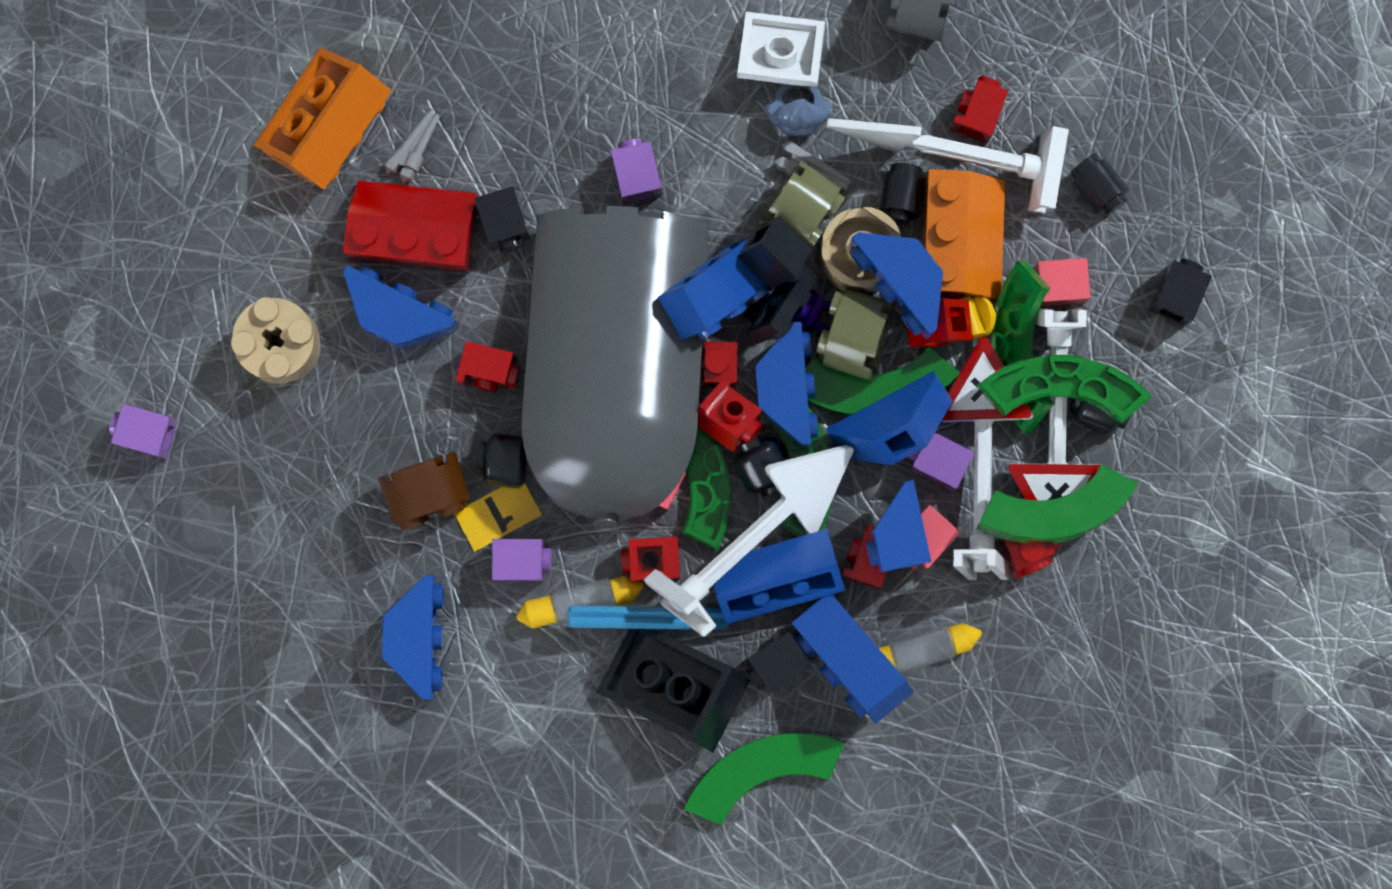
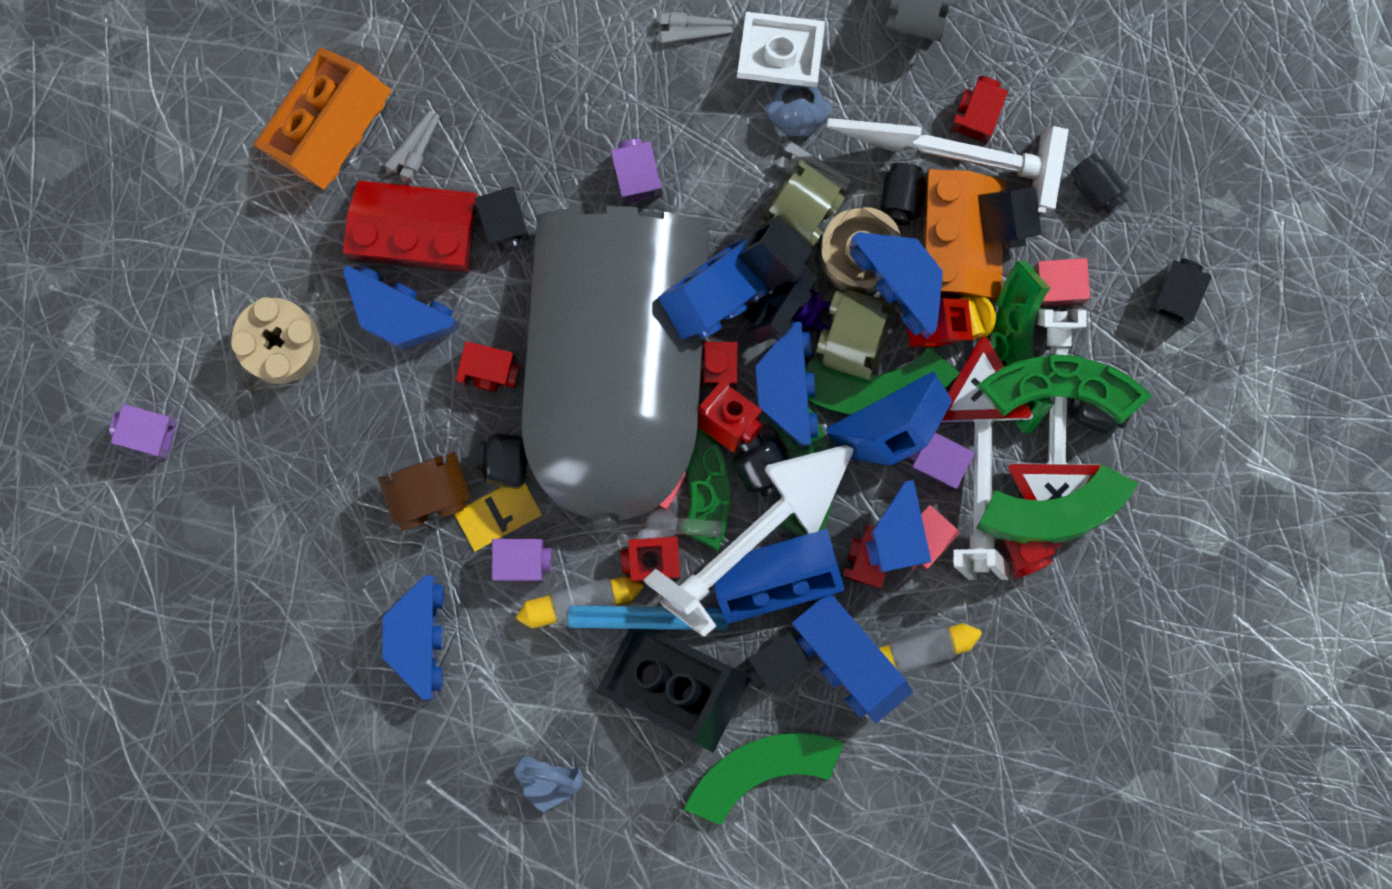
none -> sand blue piece [514,755,583,813]
none -> clear bar [646,508,722,538]
none -> light grey piece [655,11,733,43]
none -> black brick [978,186,1042,249]

